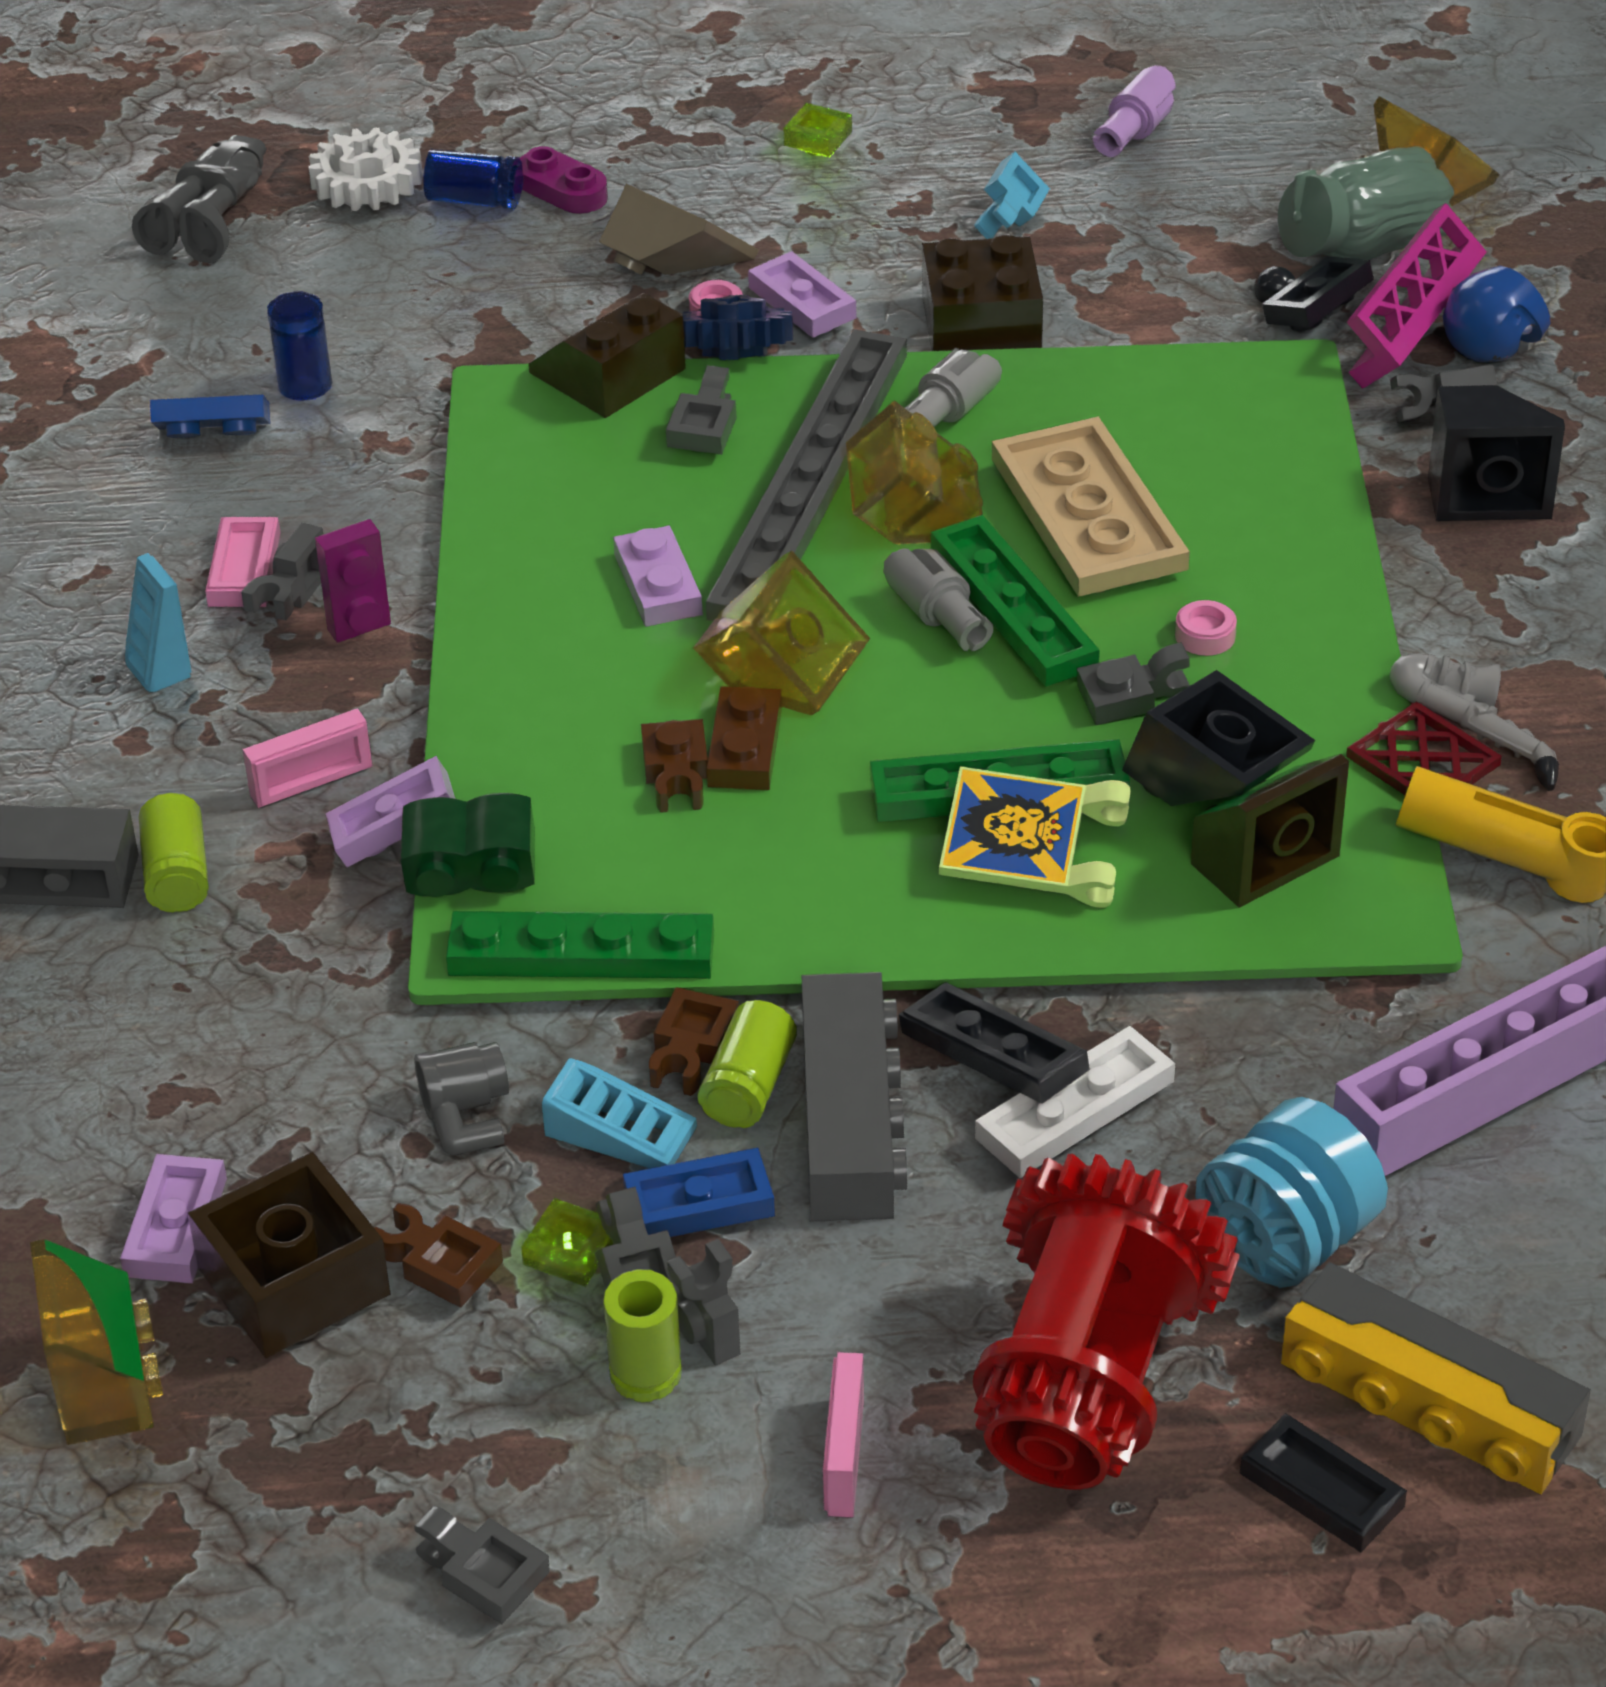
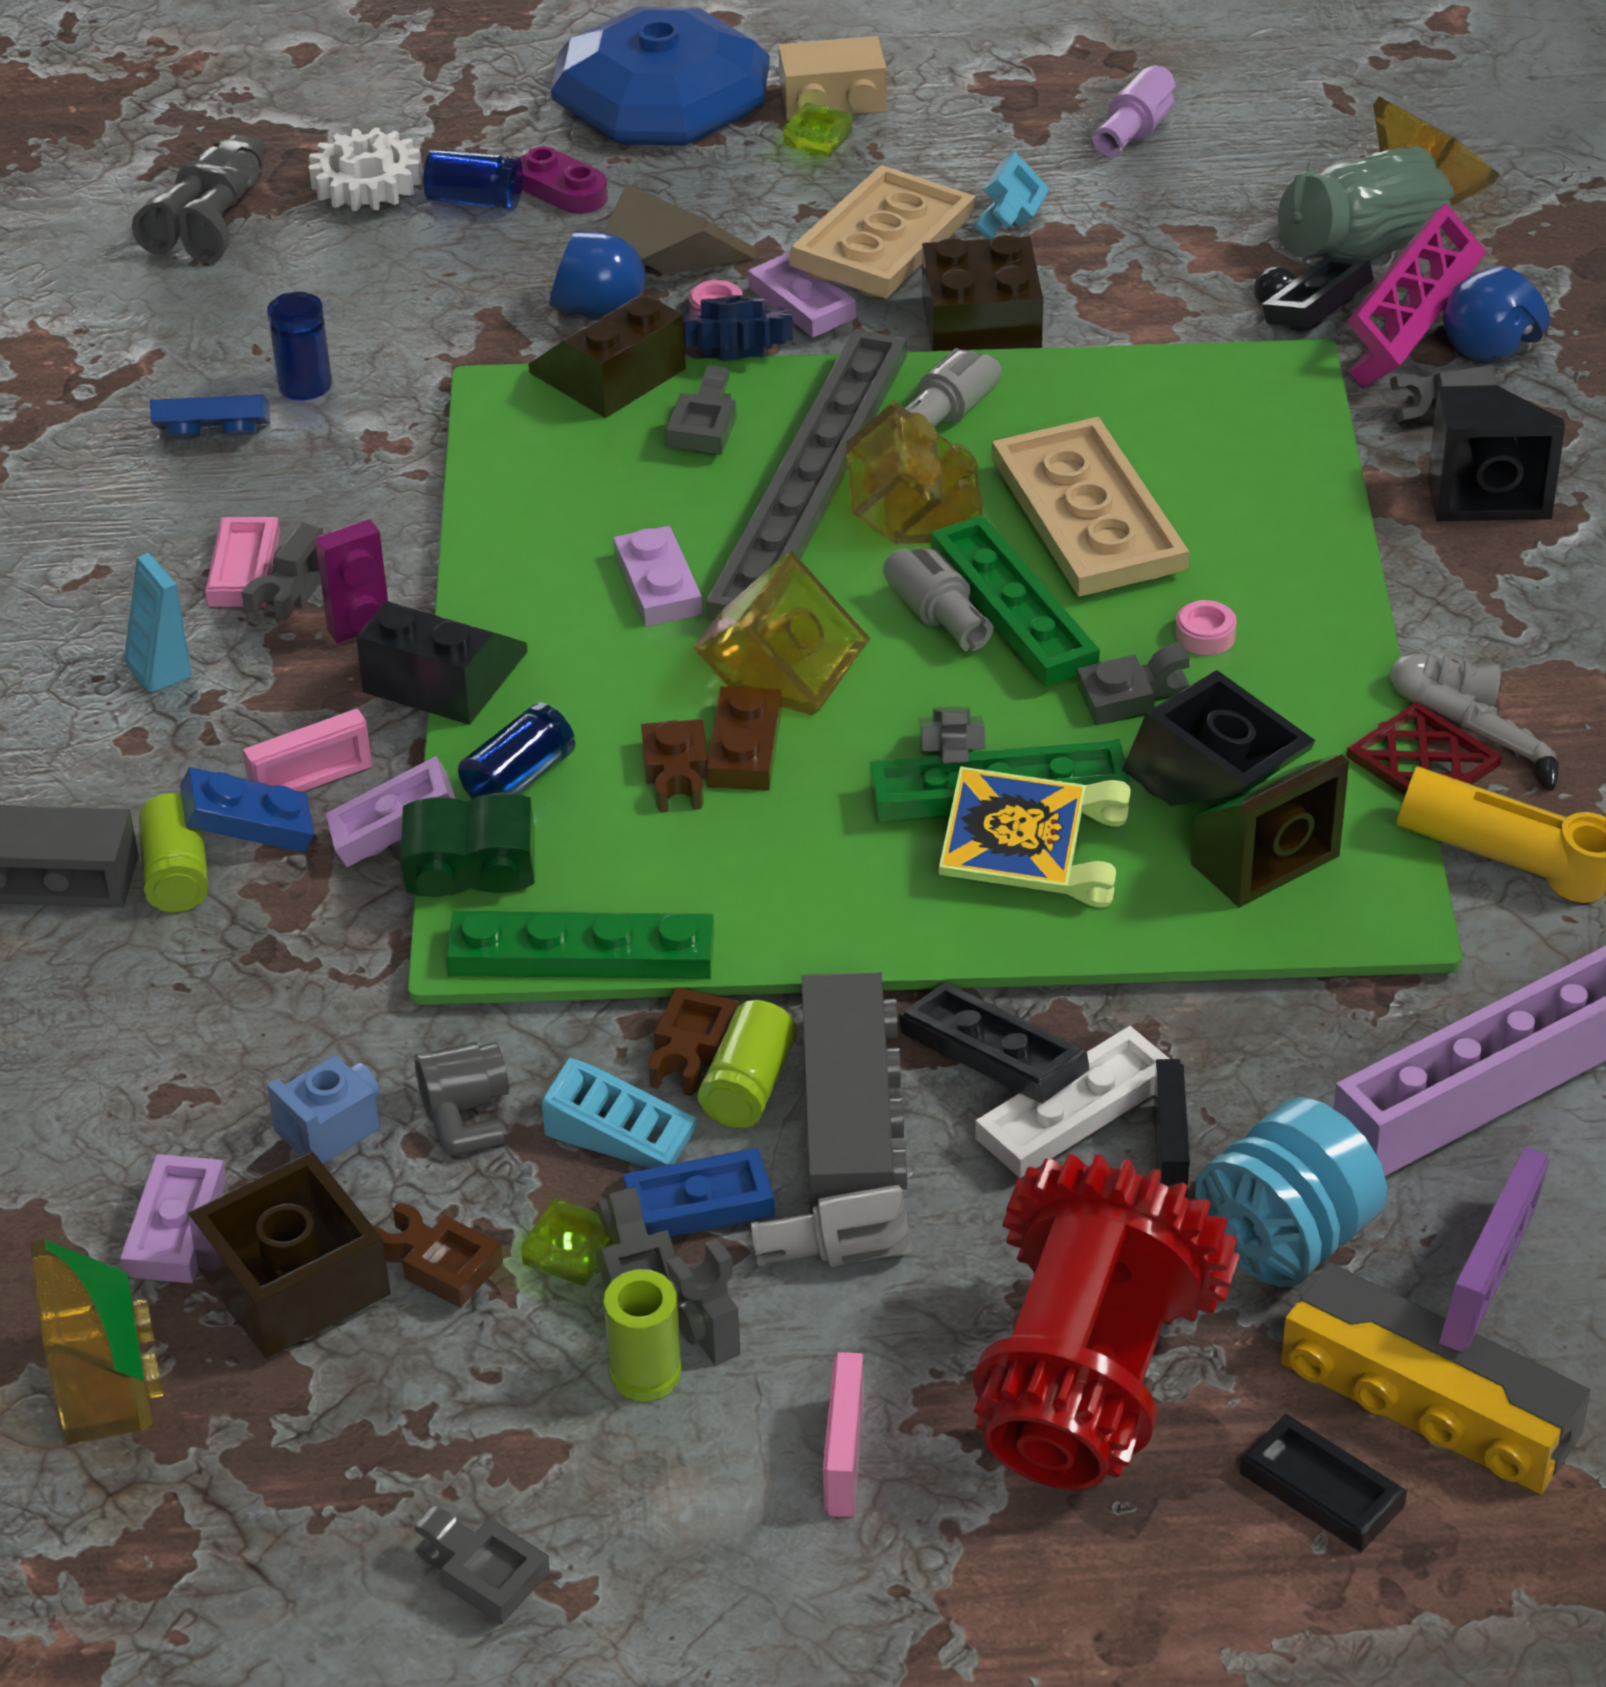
none -> blue plate [180,767,314,853]
none -> medium blue brick [267,1055,380,1163]
none -> black slope [356,601,528,725]
none -> clear blue piece [458,702,576,799]
none -> blue helmet [550,231,646,321]
none -> blue rock [551,6,770,146]
none -> light grey arm [751,1185,914,1267]
none -> tan brick [778,36,887,120]
none -> tan plate [788,165,976,299]
none -> dark grey plate [919,706,985,763]
none -> black tile [1153,1059,1190,1198]
none -> medium lavender tile [1439,1146,1550,1352]

